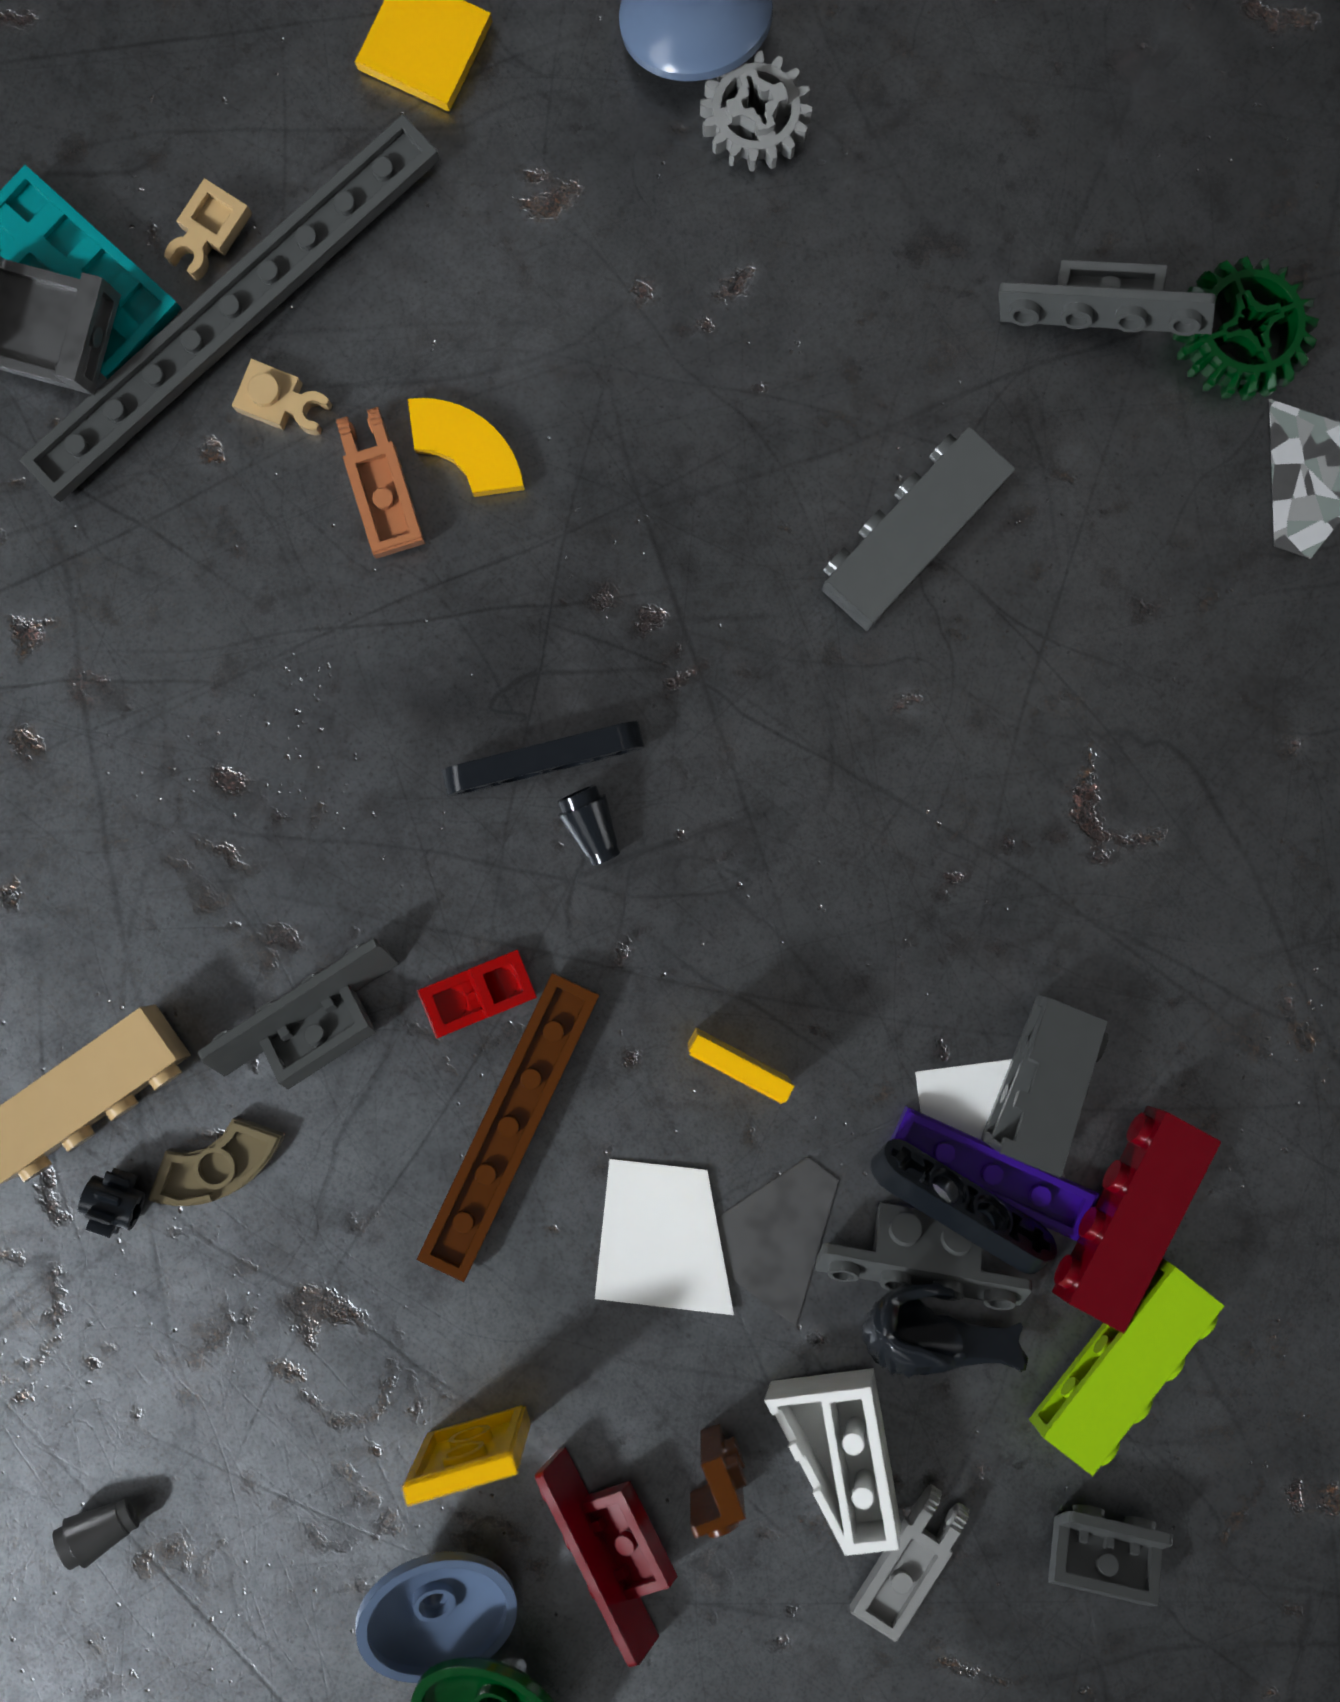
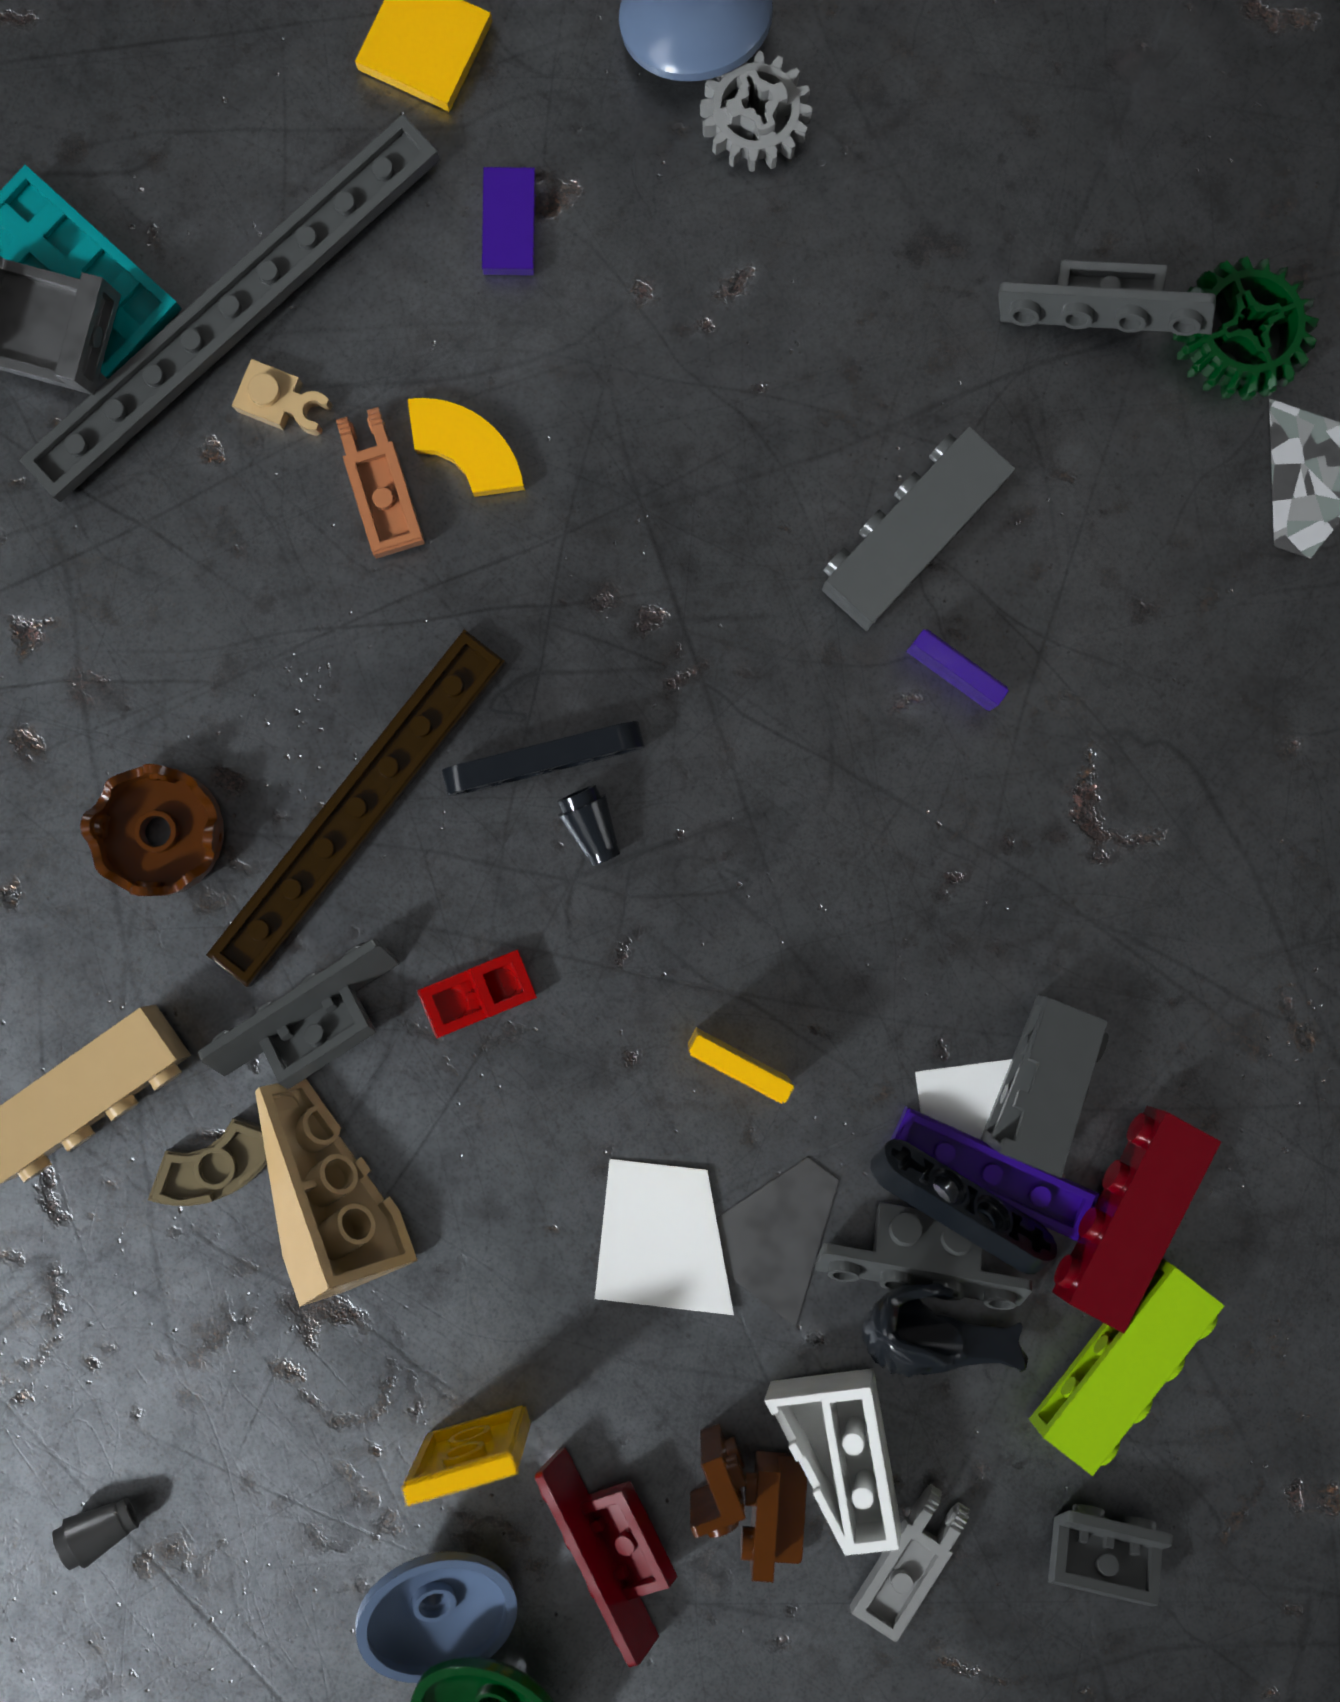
black gear [78,1168,146,1238] -> none
tan plate [164,178,252,281] -> none
reddish brown plate [416,972,600,1282] -> none
none -> reddish brown plate [80,764,224,896]
none -> dark brown tile [206,629,506,987]
none -> tan wedge [255,1078,418,1307]
none -> dark purple tile [482,167,536,275]
none -> reddish brown bracket [740,1451,807,1583]
none -> dark purple tile [906,629,1009,711]

